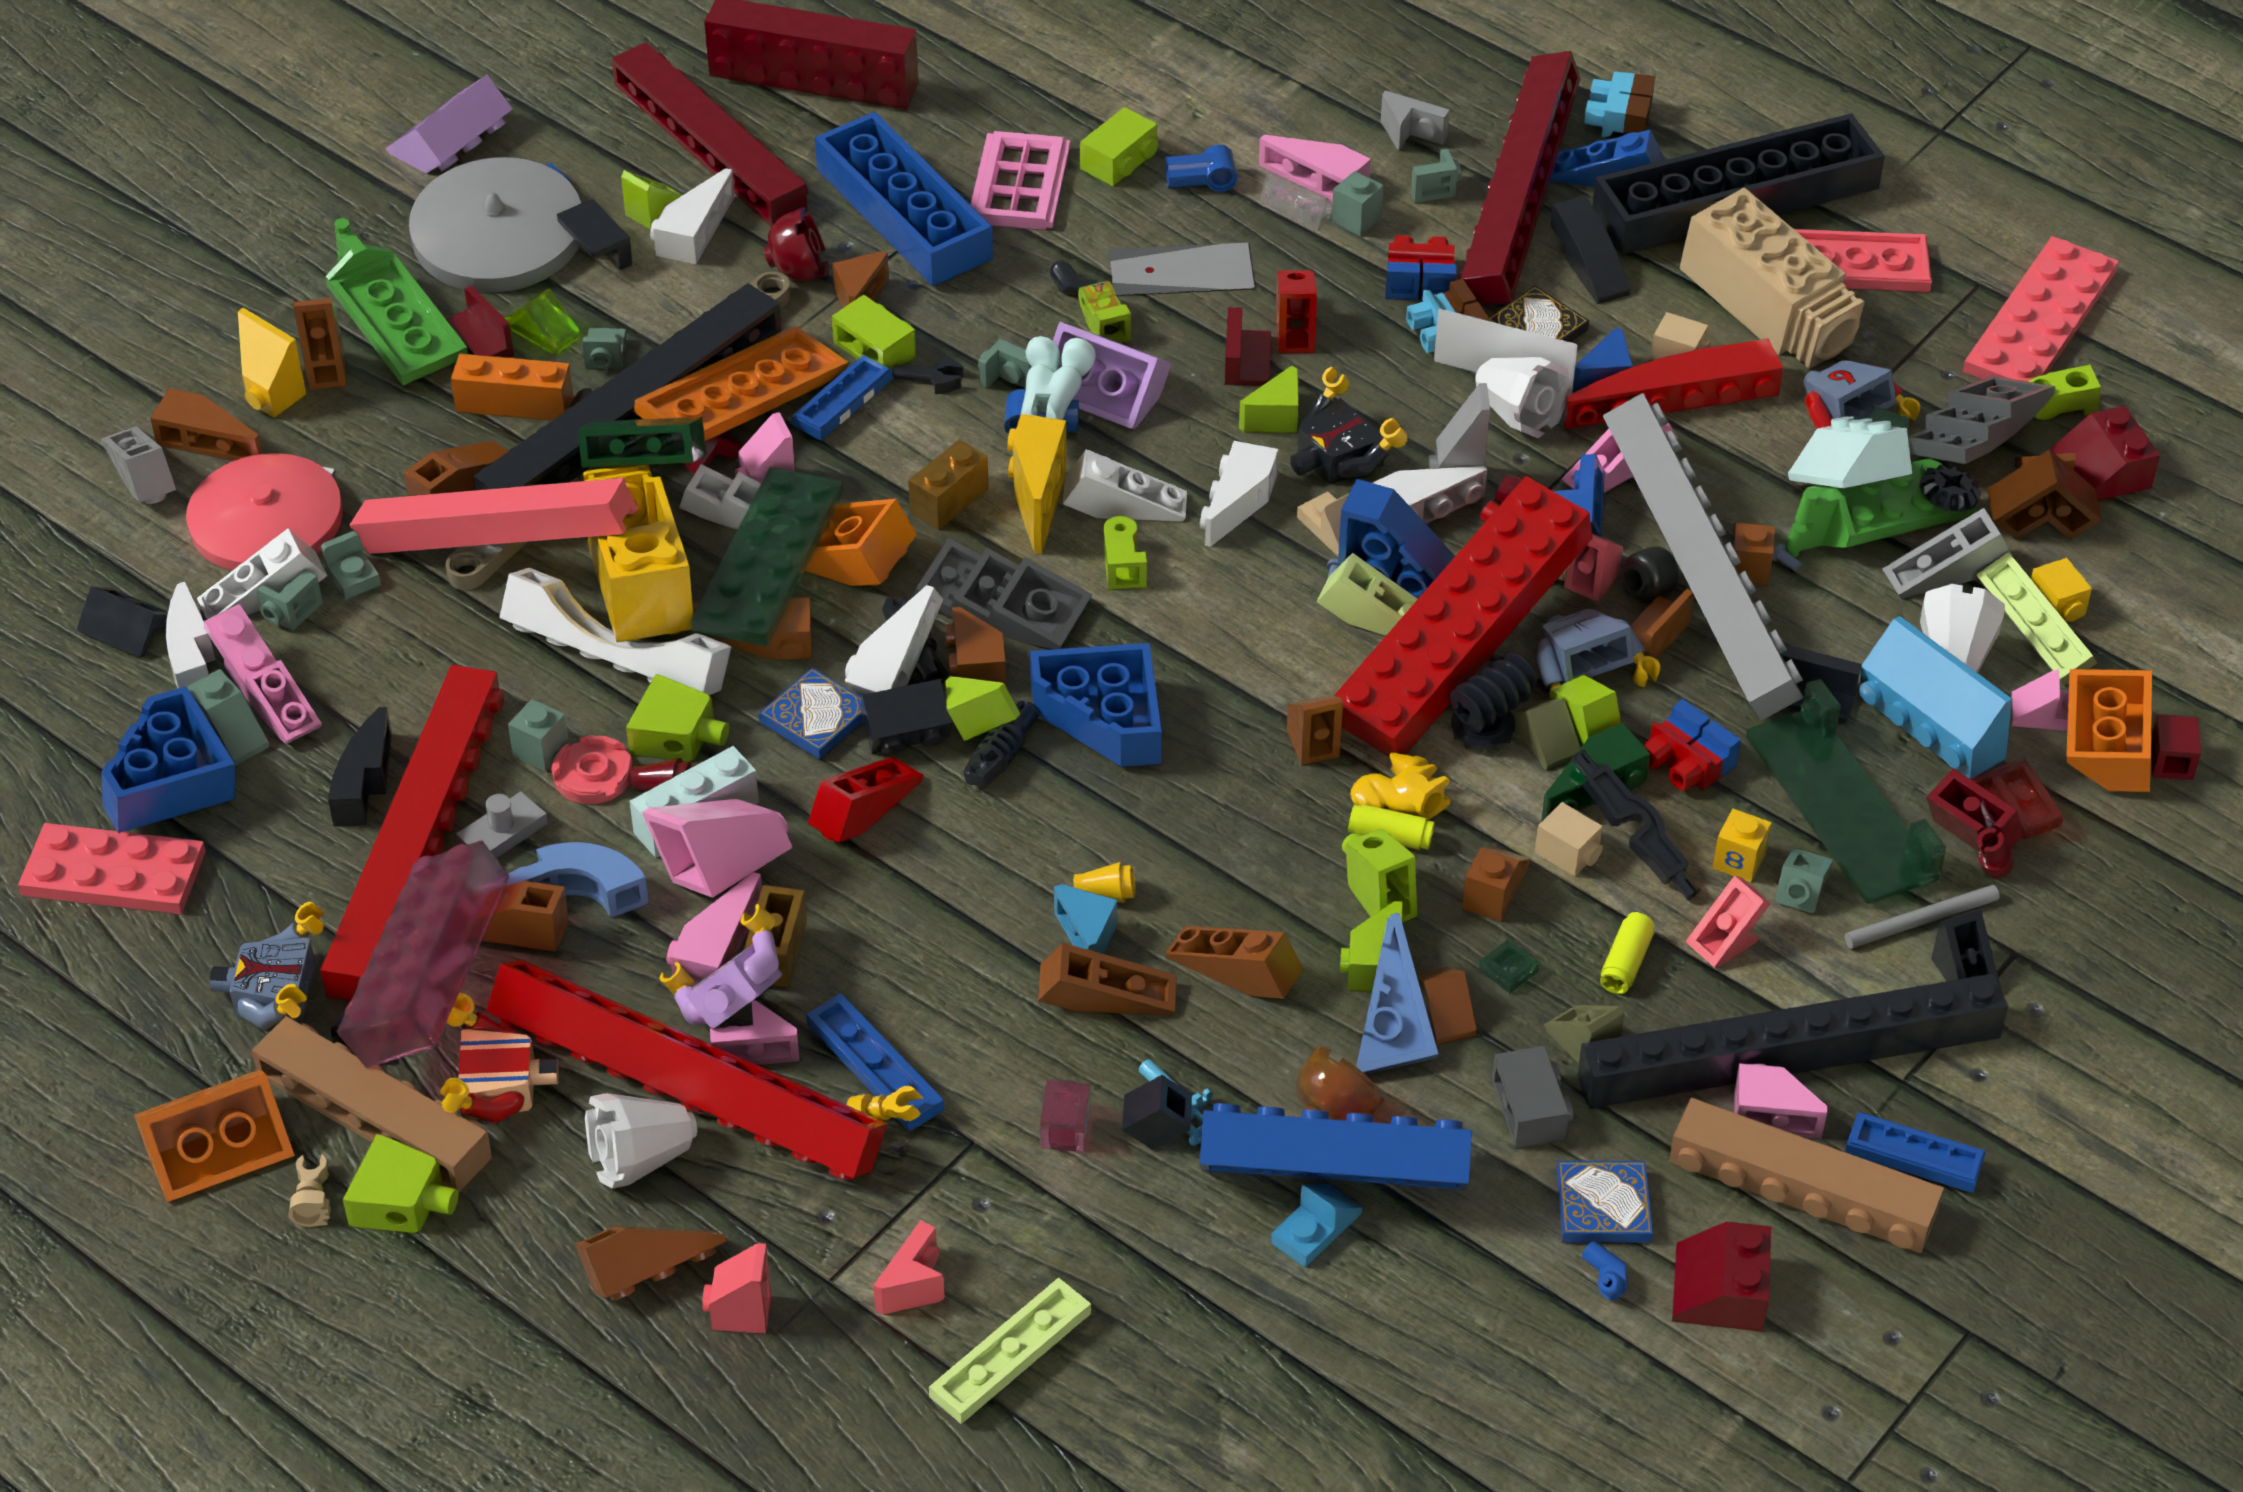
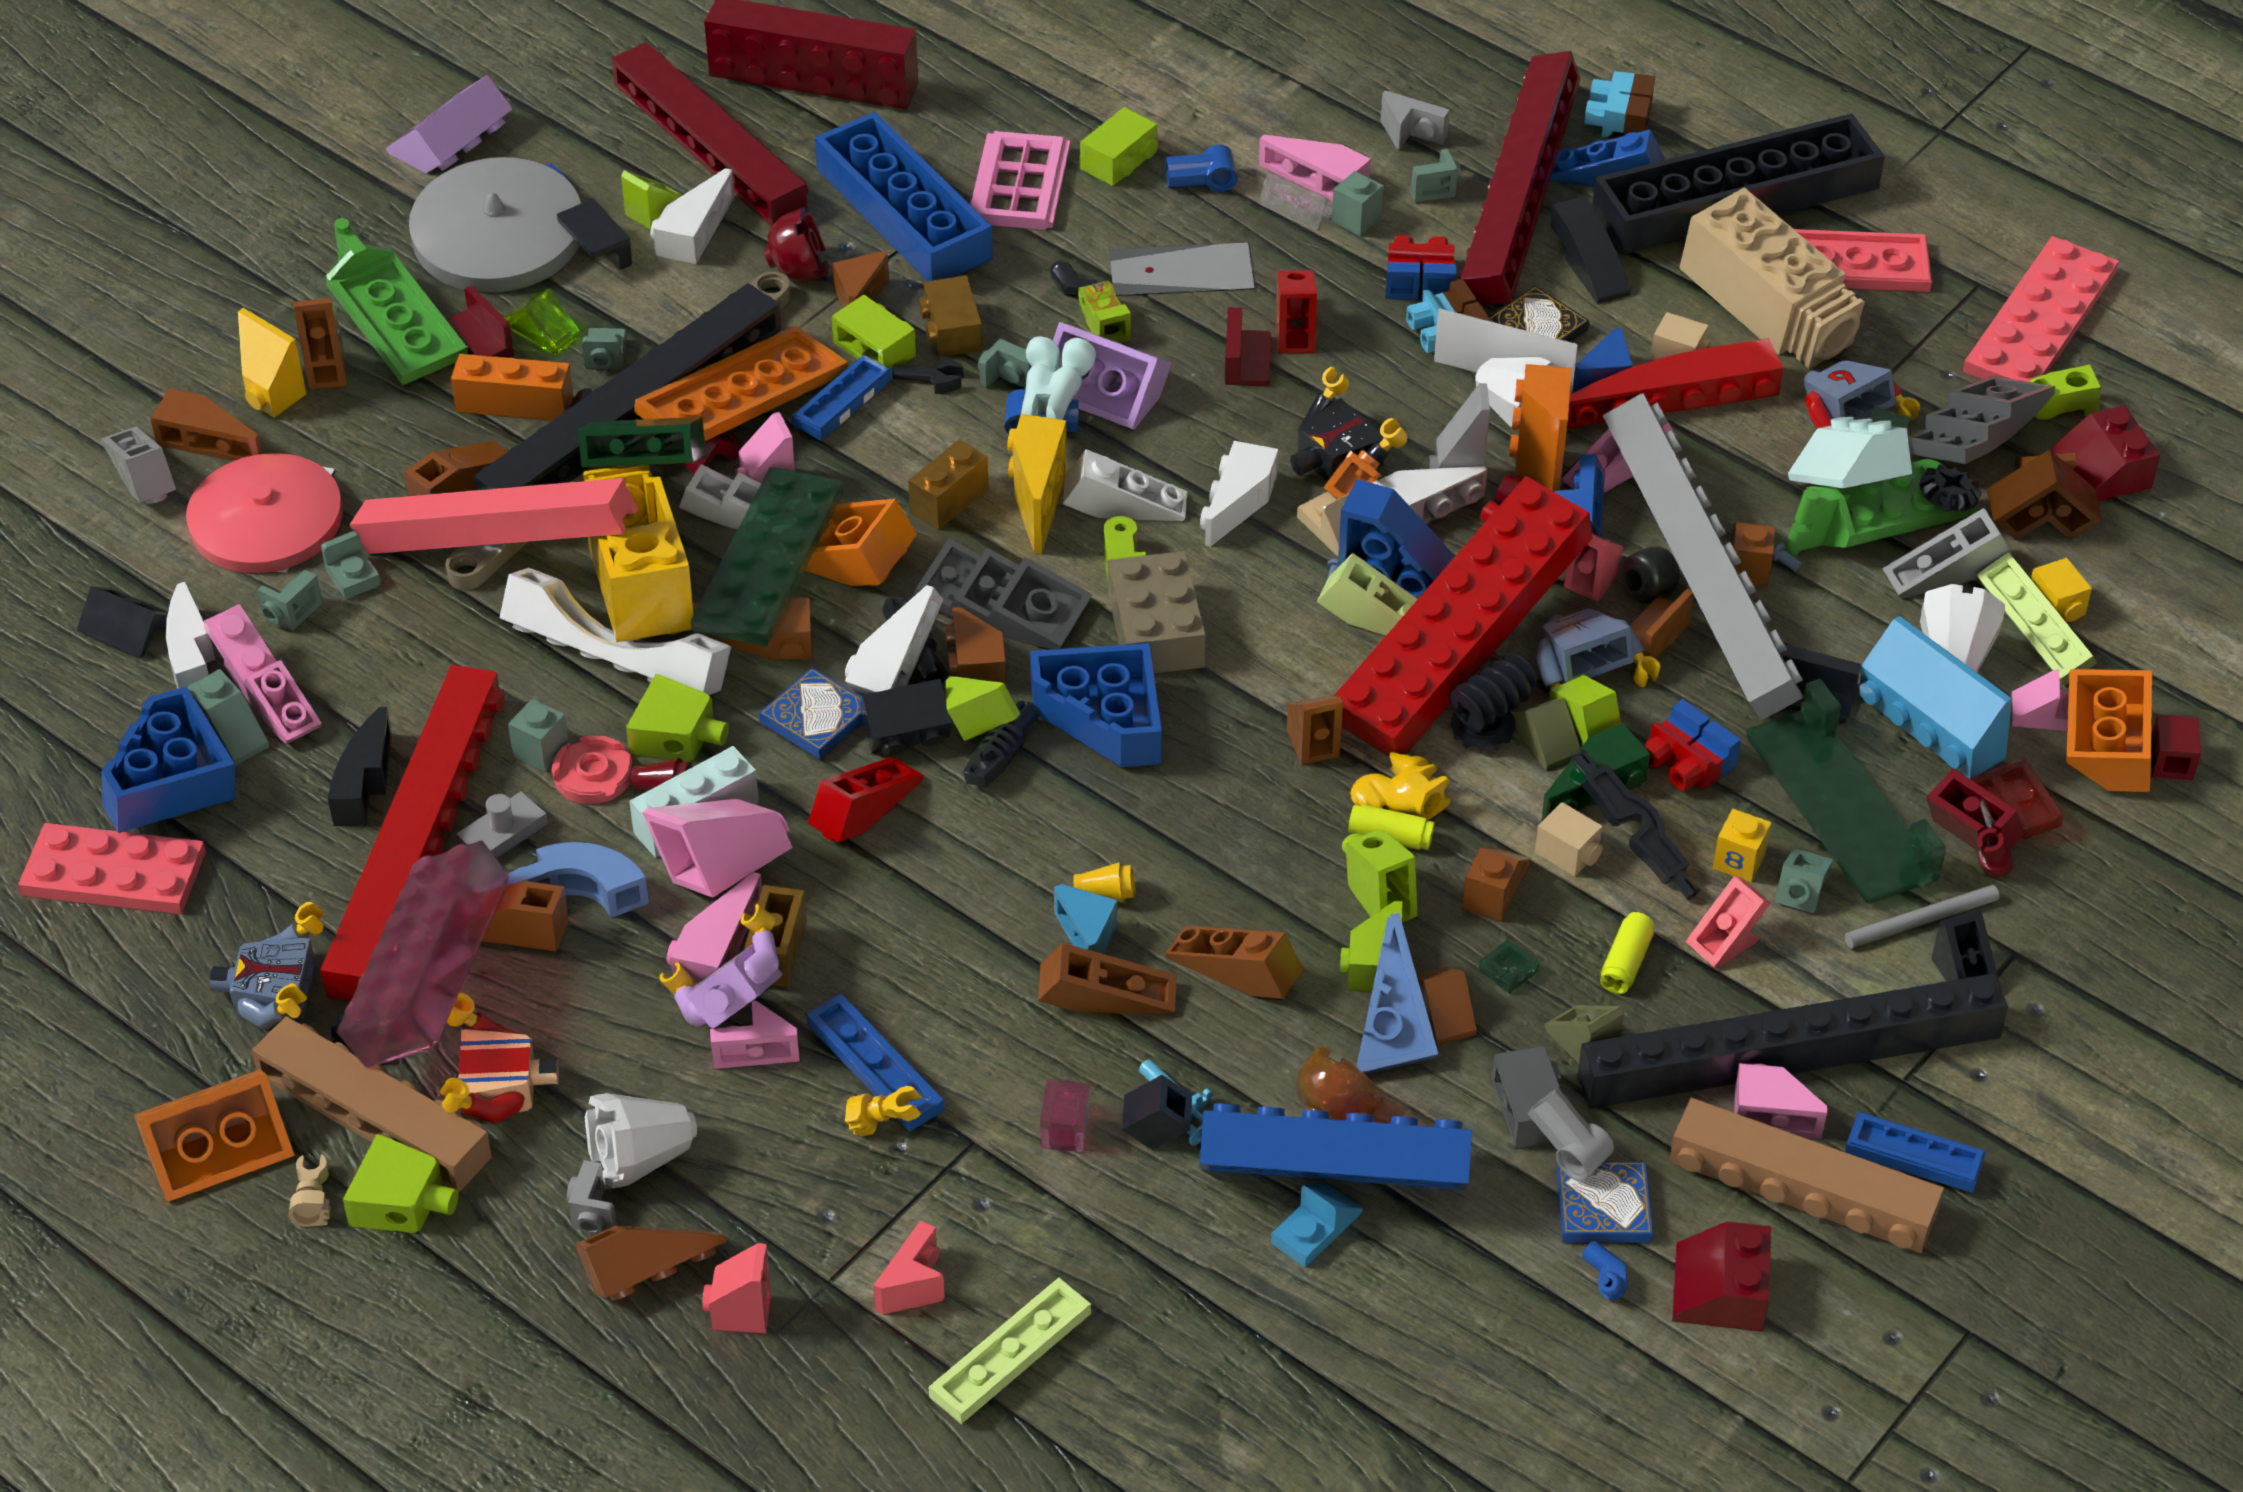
white slope [197,528,327,619] -> none
red brick [486,960,888,1180] -> none
lime slope [1239,366,1298,433] -> none
none -> light grey bracket [567,1160,617,1235]
none -> pearl gold brick [918,275,982,357]
none -> dark tan brick [1108,551,1205,673]
none -> orange bracket [1323,450,1382,499]
none -> orange slope [1509,364,1572,491]
none -> light grey piece [1528,1088,1614,1181]

